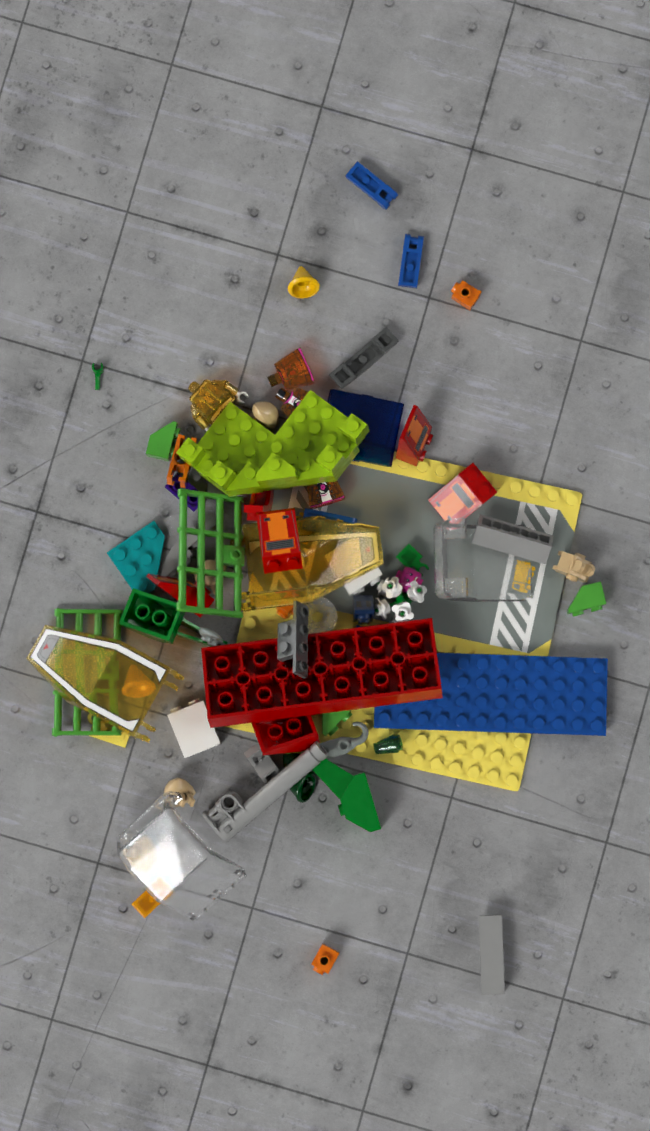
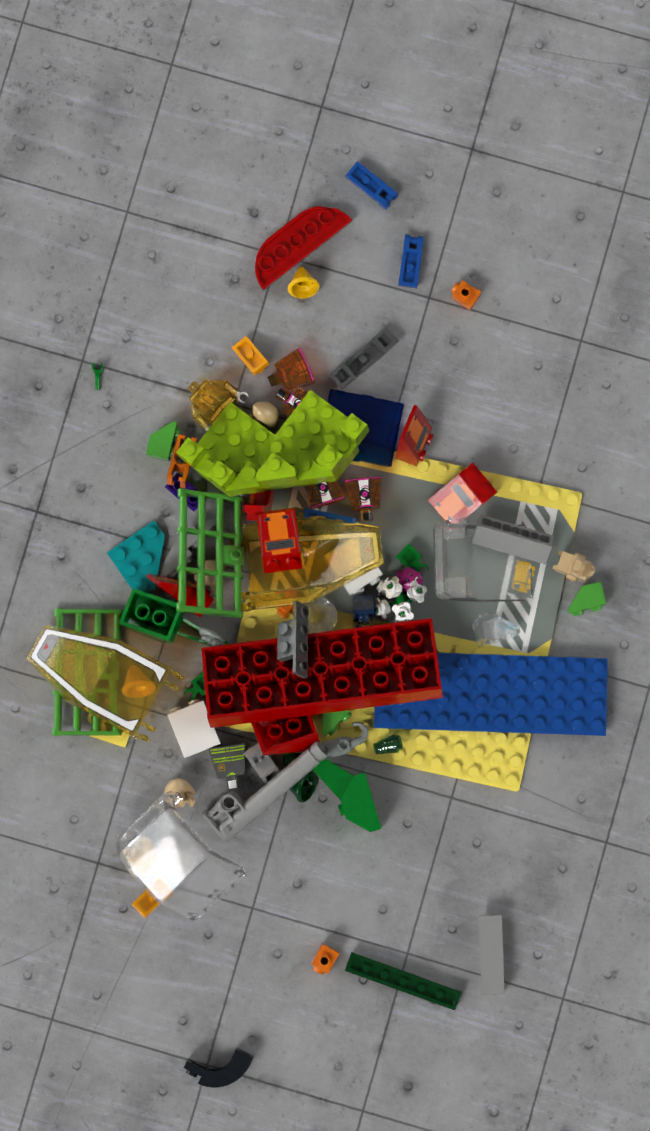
none -> green plate [183,672,205,702]
none -> black arch [184,1047,254,1088]
none -> dark grey torso [209,743,246,789]
none -> light orange hinge [231,336,269,376]
none -> red plate [255,206,352,291]
none -> torso [345,476,381,522]
none -> dark green plate [345,952,461,1010]
none -> clear slope [472,613,521,647]

